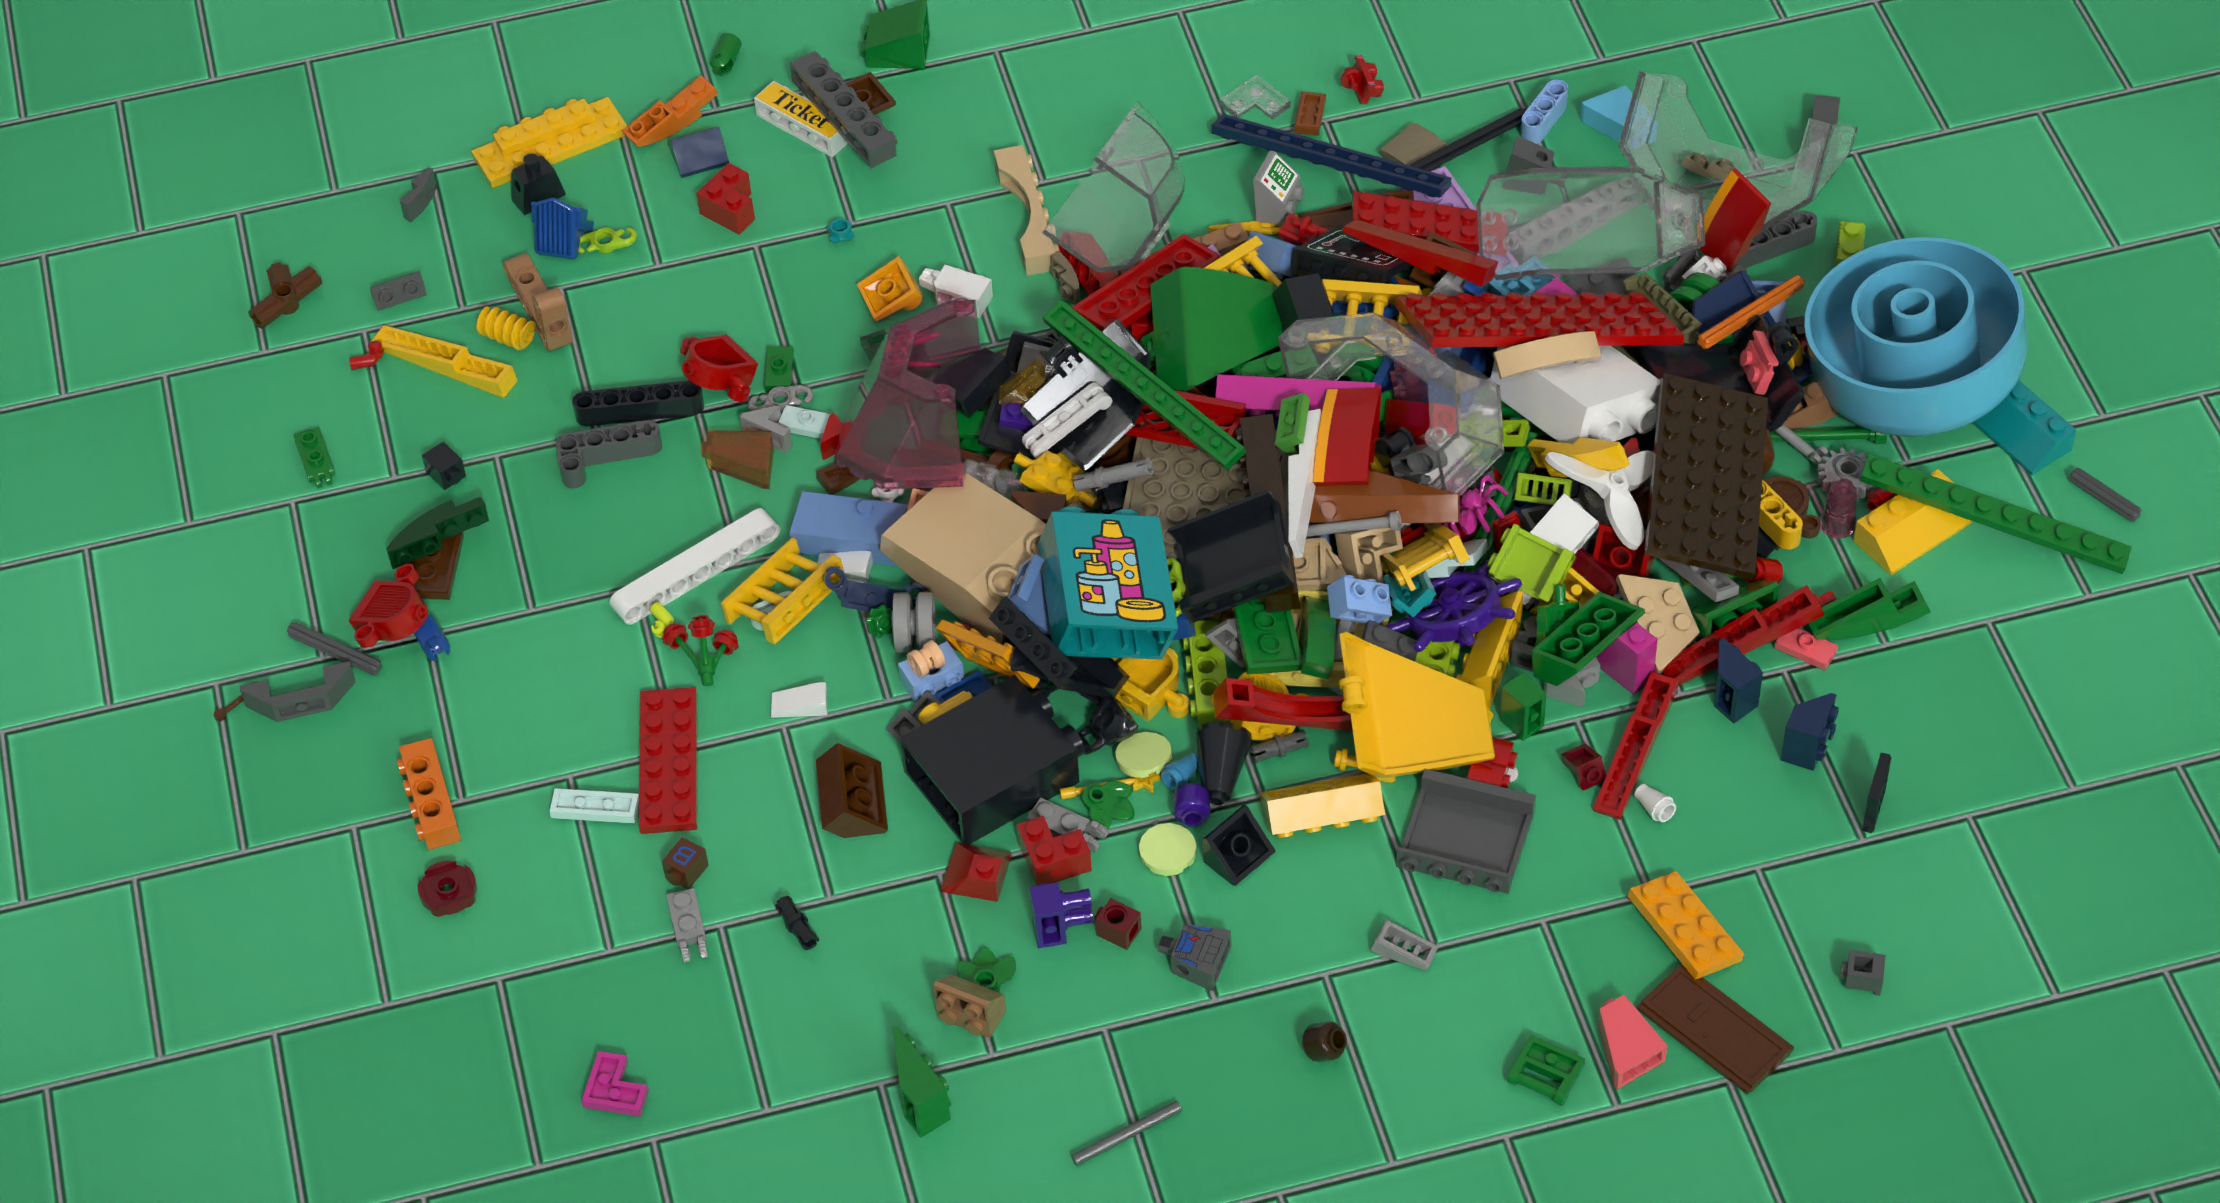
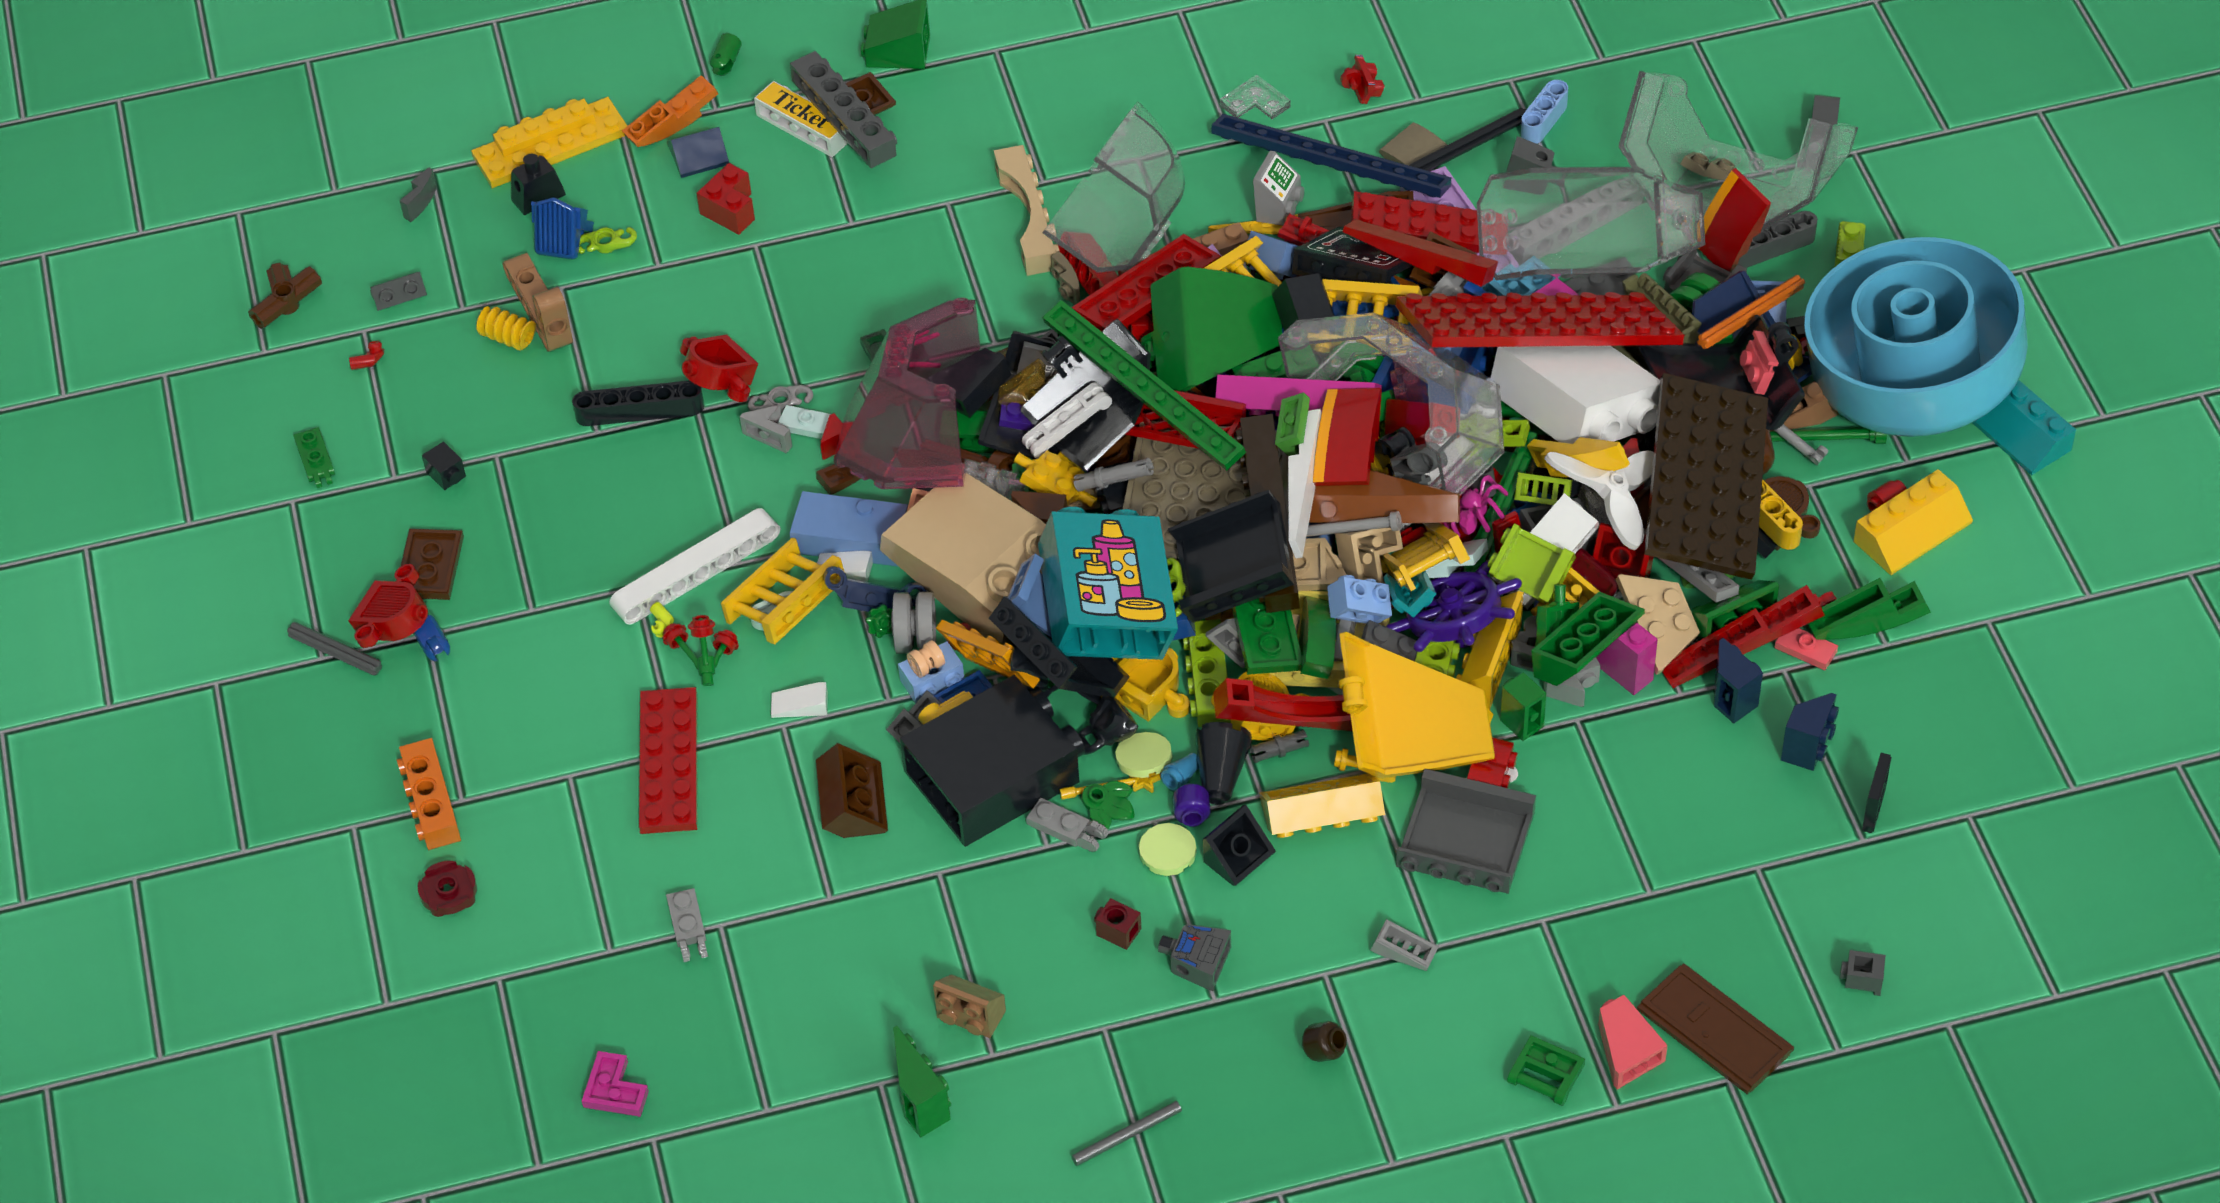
reddish brown hinge [214,695,244,721] -> none
dark grey slope [240,661,355,722] -> none
yellow slope [370,325,518,398] -> none
dark green slope [386,497,489,569] -> none
light aqua plate [549,788,639,823] -> none
dark grey beam [556,420,662,488] -> none
reddish brown brick [662,837,709,889] -> none
clear orange slope [701,431,774,489] -> none
green plate [764,346,794,392] -> none
black pin [775,896,819,950] -> none
teal plate [827,218,854,243] -> none
light orange slope [857,256,923,321] -> none
white plate [872,477,904,503] -> none
white hinge [919,265,993,318] -> none
red slope [941,842,1012,902] -> none
green plate [957,947,1016,992] -> none
red brick [1016,816,1092,886] -> none
dark purple brick [1029,882,1093,948] -> none
dark orange plate [1294,92,1326,136] -> none
tan slope [1493,331,1602,379] -> none
dark red bracket [1561,743,1606,790] -> none
medium azure slope [1581,85,1657,150] -> none
red slope [1593,672,1678,820] -> none
light orange plate [1627,871,1745,980] -> none
white cone [1634,784,1676,822] -> none
white bracket [1682,255,1728,281] -> none
red brick [1744,558,1783,584] -> none
light grey gear [1817,448,1873,502] -> none
clear pink plant [1819,478,1858,538] -> none
green plate [1859,454,2132,574] -> none
dark grey axle [2069,467,2142,522] -> none

